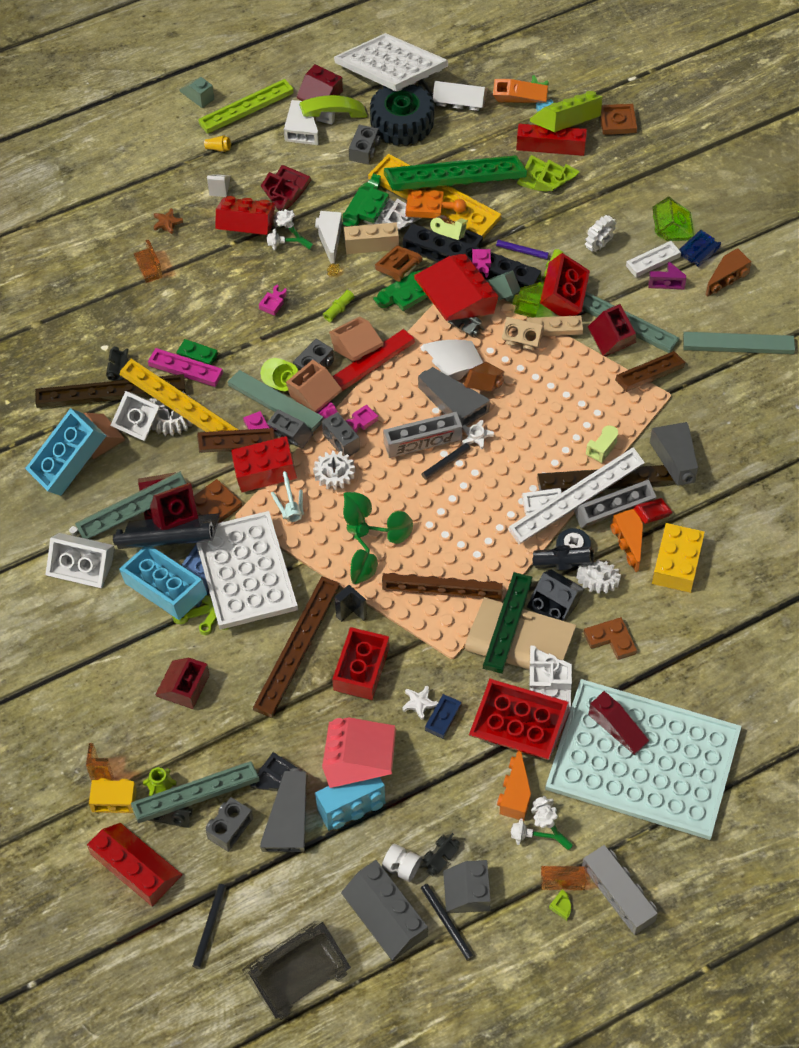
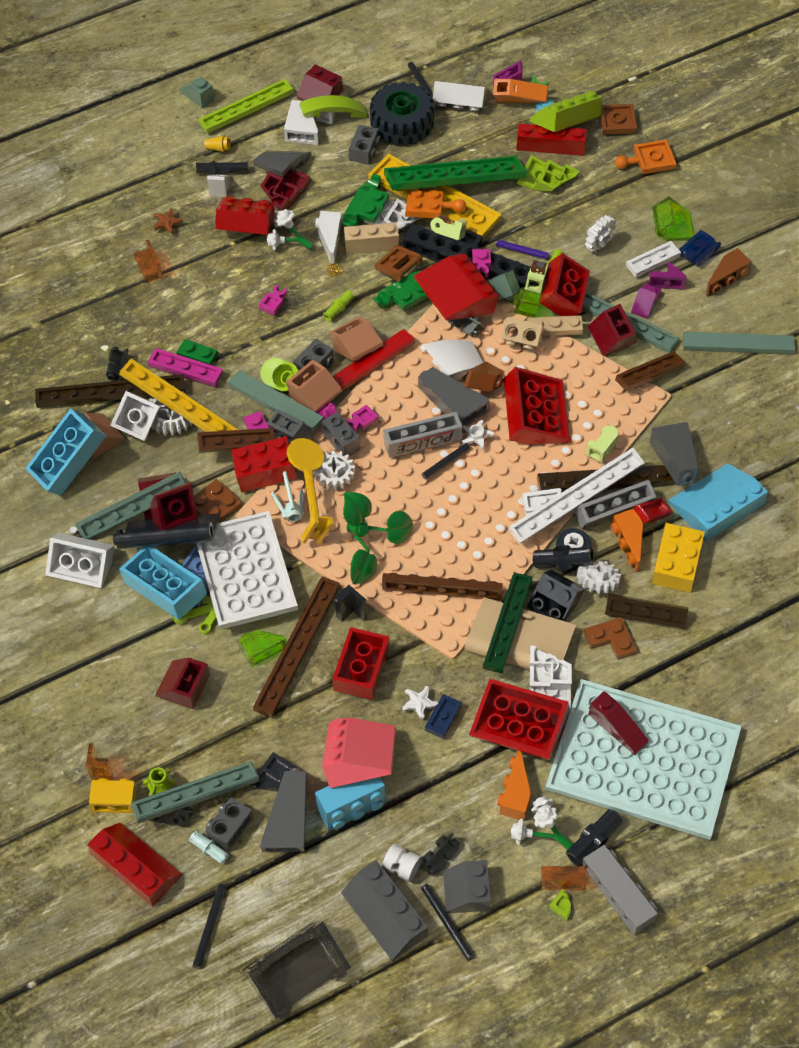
white plate [334,33,448,91] -> none
none -> light aqua axle [189,830,229,864]
none -> black pin [196,161,248,174]
none -> clear neon green slope [238,630,286,667]
none -> dark grey slope [253,151,311,177]
none -> yellow piece [287,438,334,545]
none -> magenta slope [493,60,523,87]
none -> red slope [504,367,570,444]
none -> yellowish green leg [525,260,548,293]
none -> black piece [566,809,623,866]
none -> dark brown plate [605,594,688,629]
none -> orange plate [615,139,676,174]
none -> magenta slope [631,283,662,319]
none -> medium azure slope [668,463,768,542]

